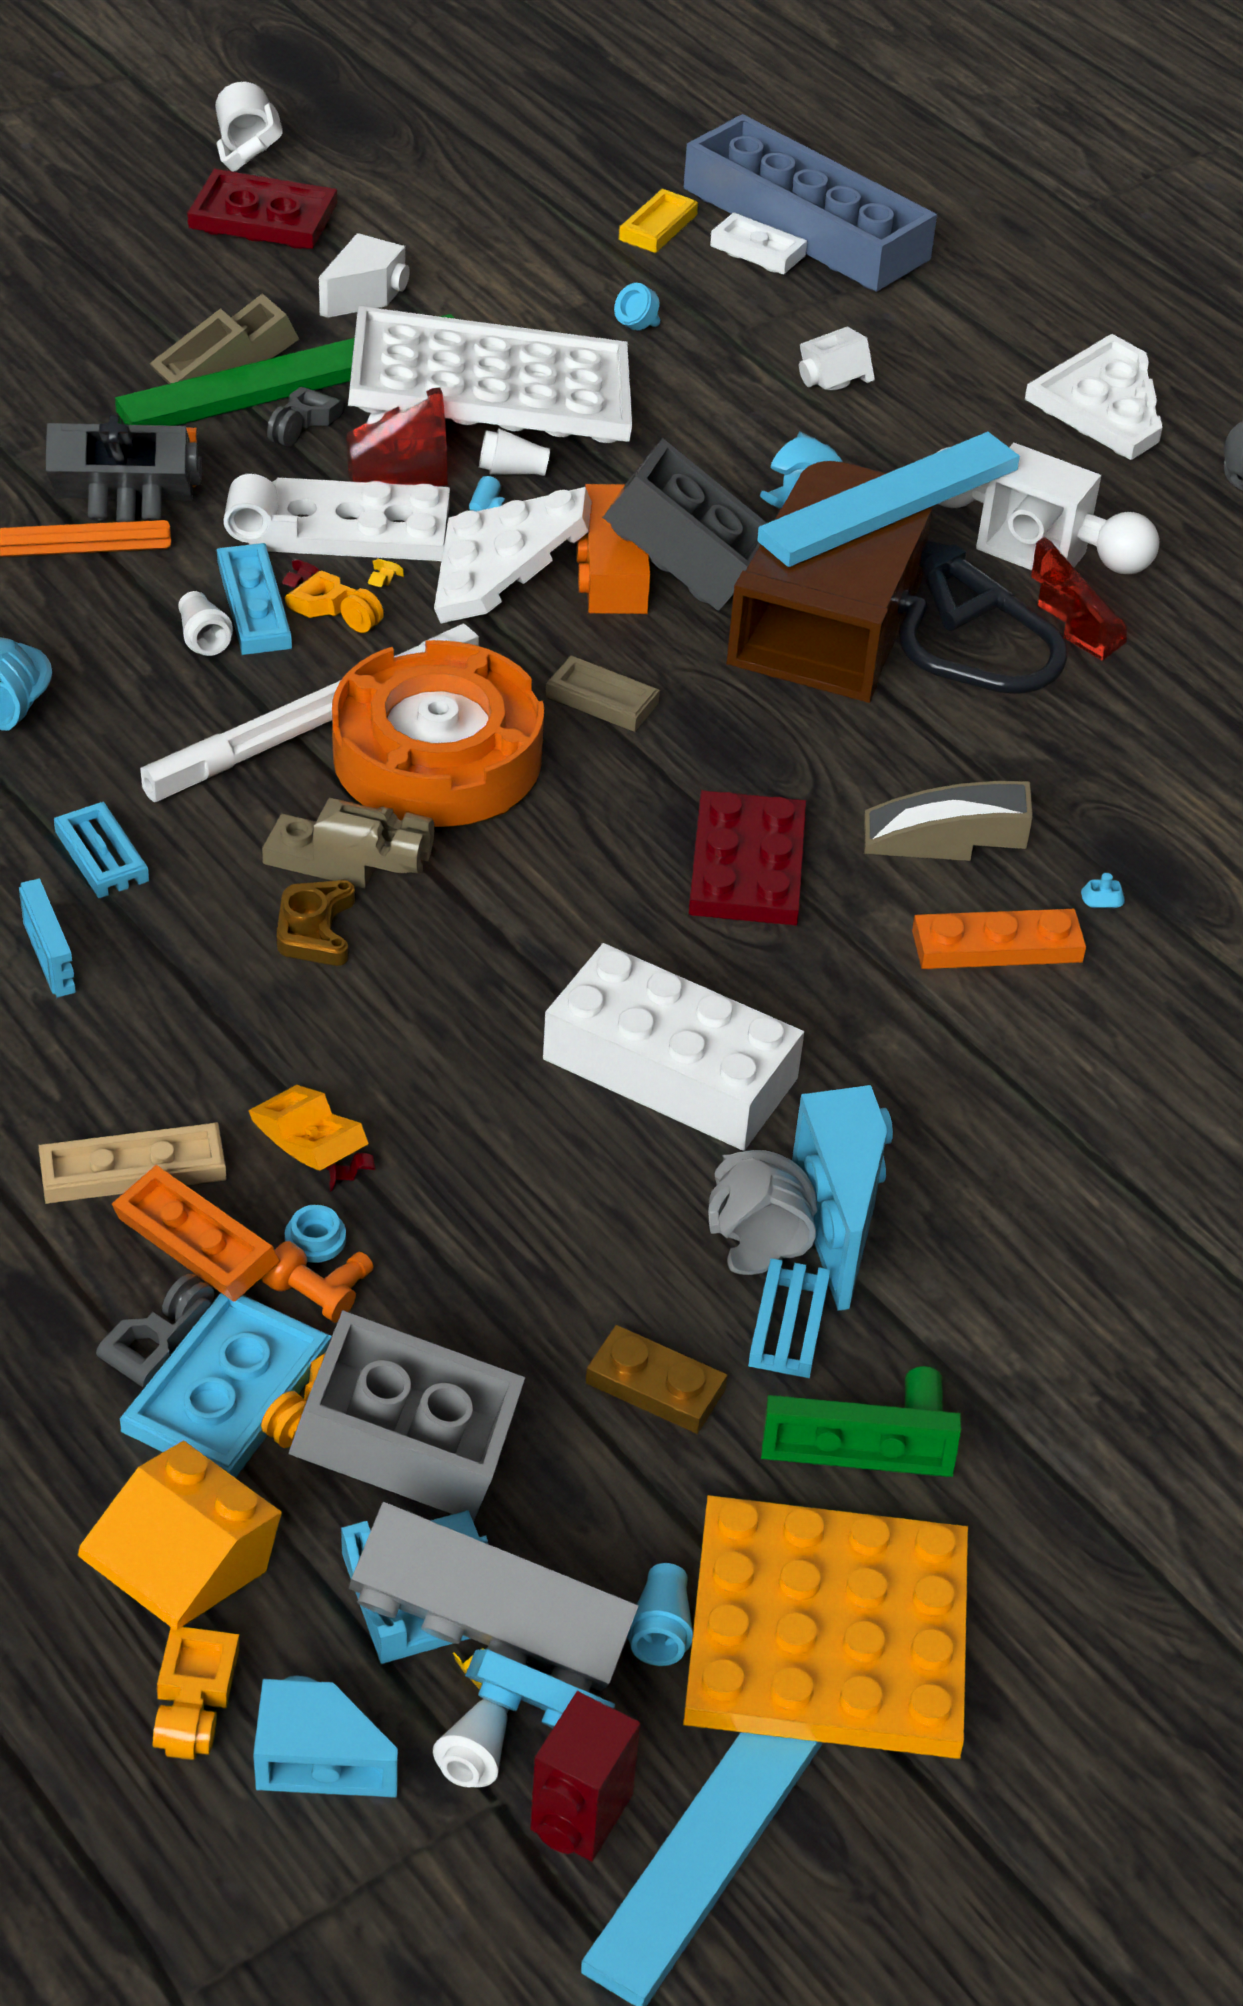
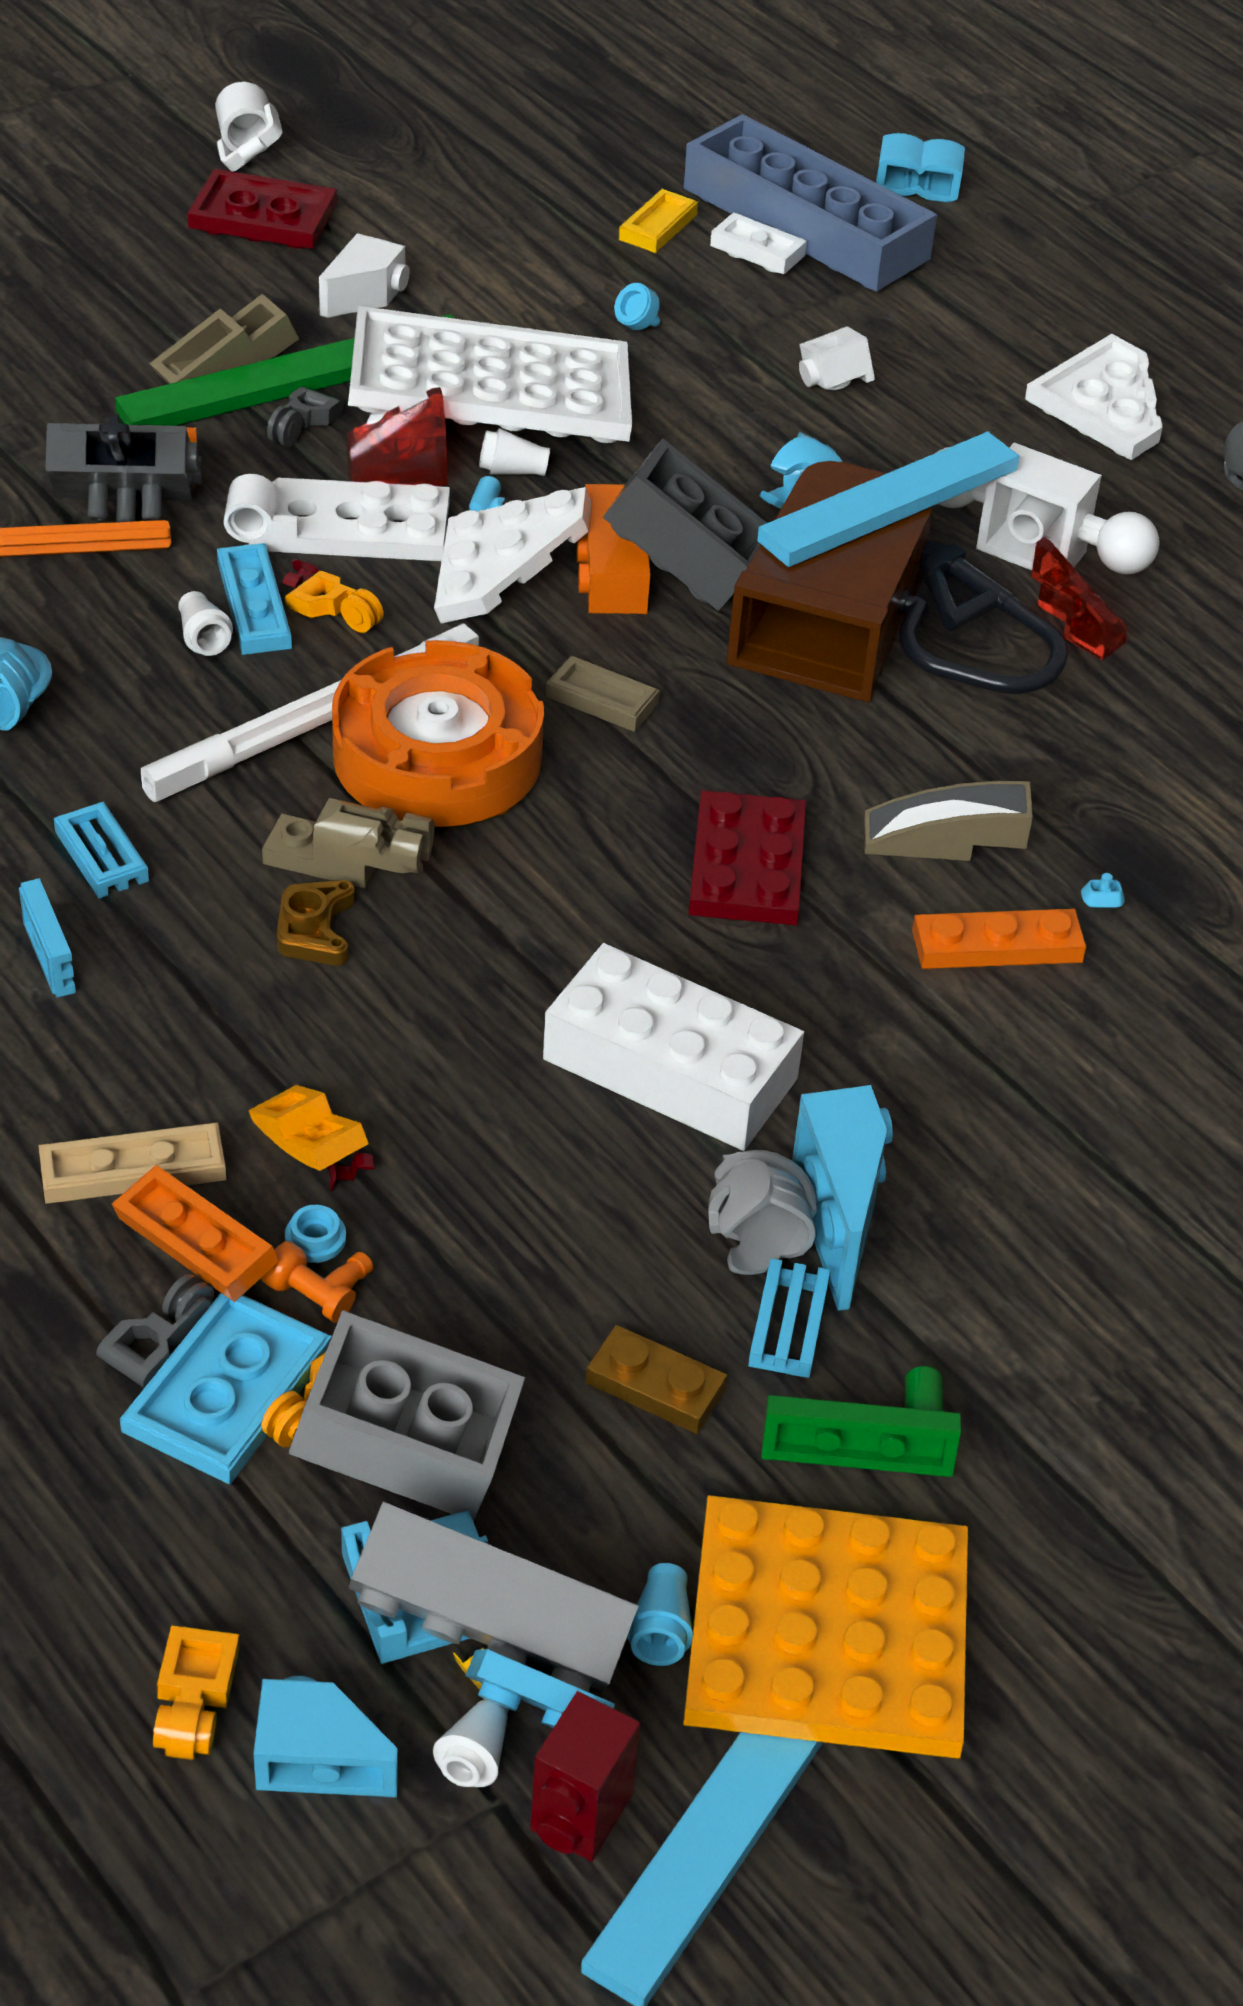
light orange slope [78,1440,282,1631] -> none
yellow piece [368,559,404,588] -> none
none -> medium azure brick [876,133,965,202]

